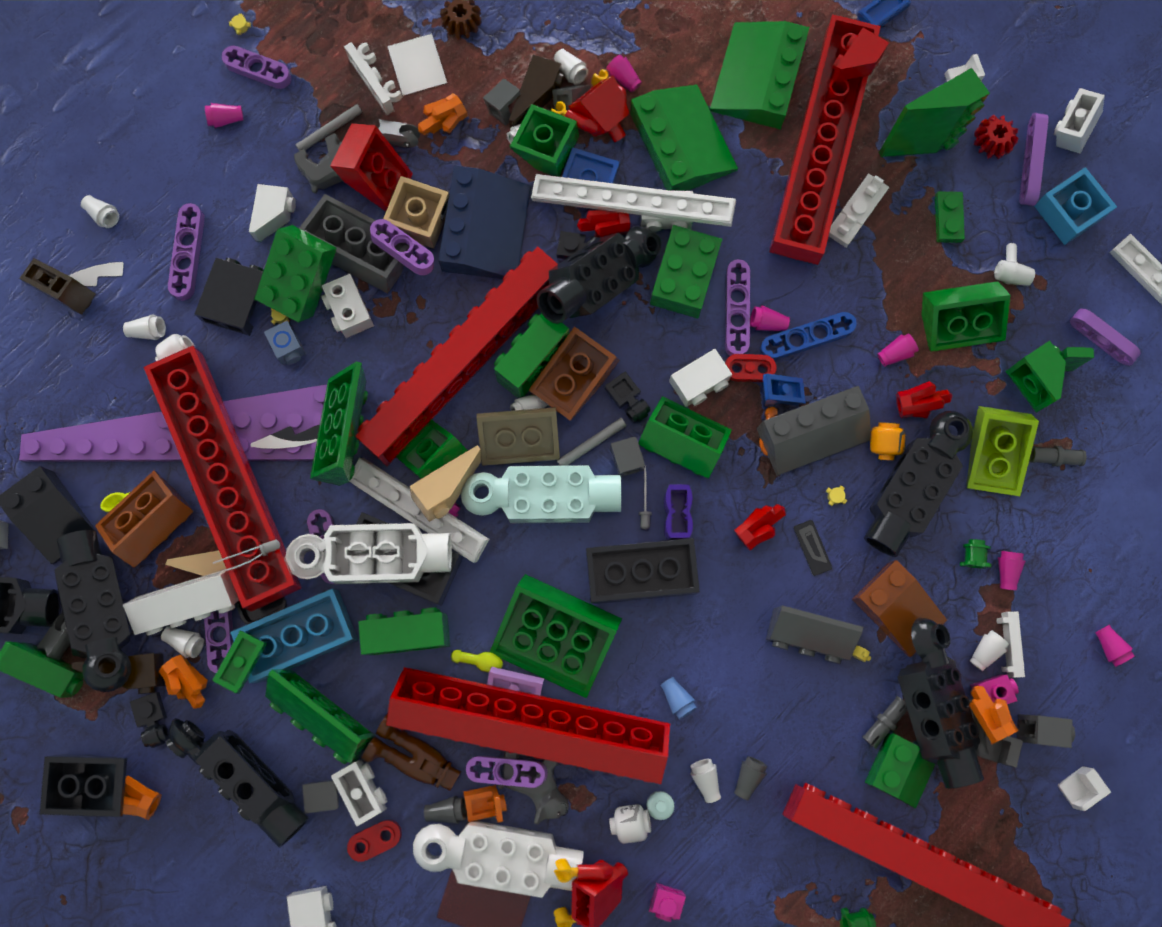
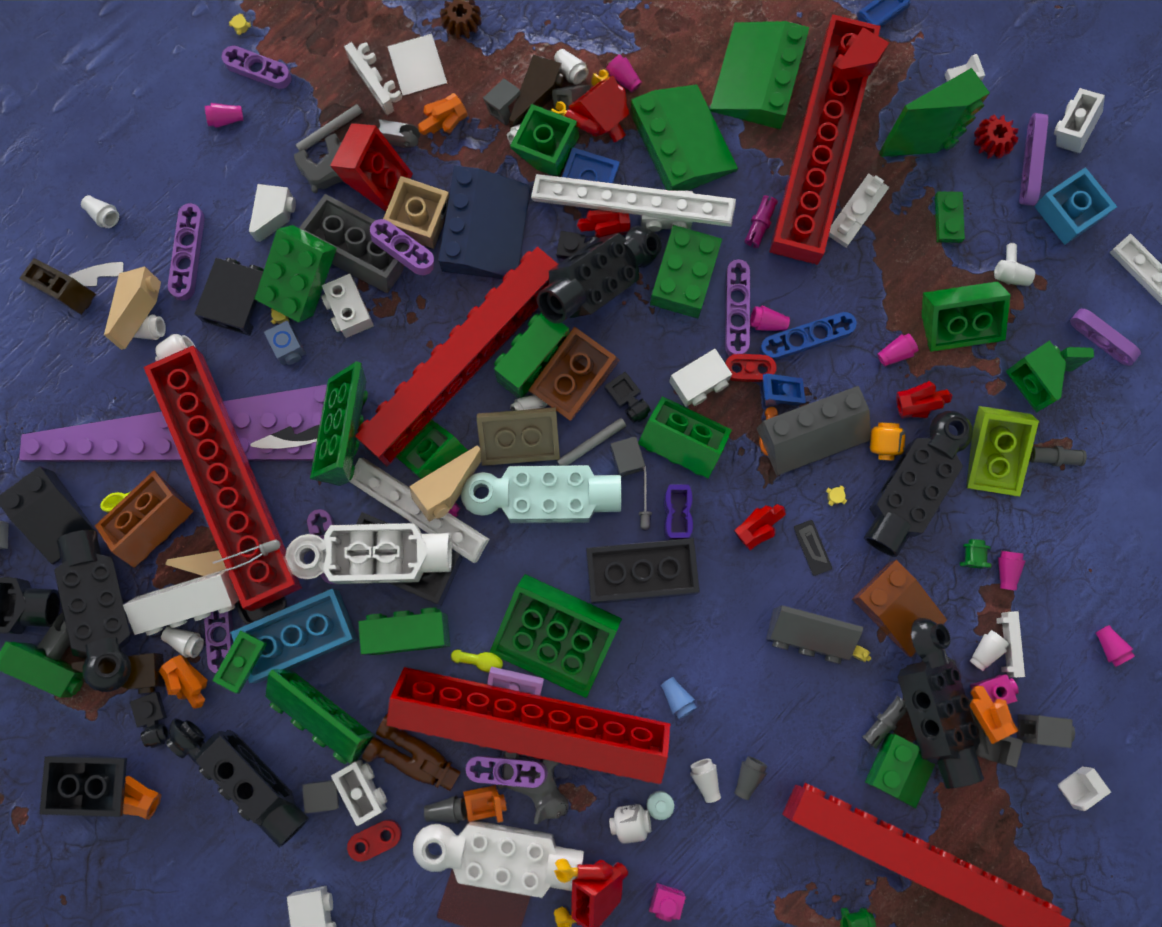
none -> tan slope [104,267,161,350]
none -> magenta pin [744,195,778,248]

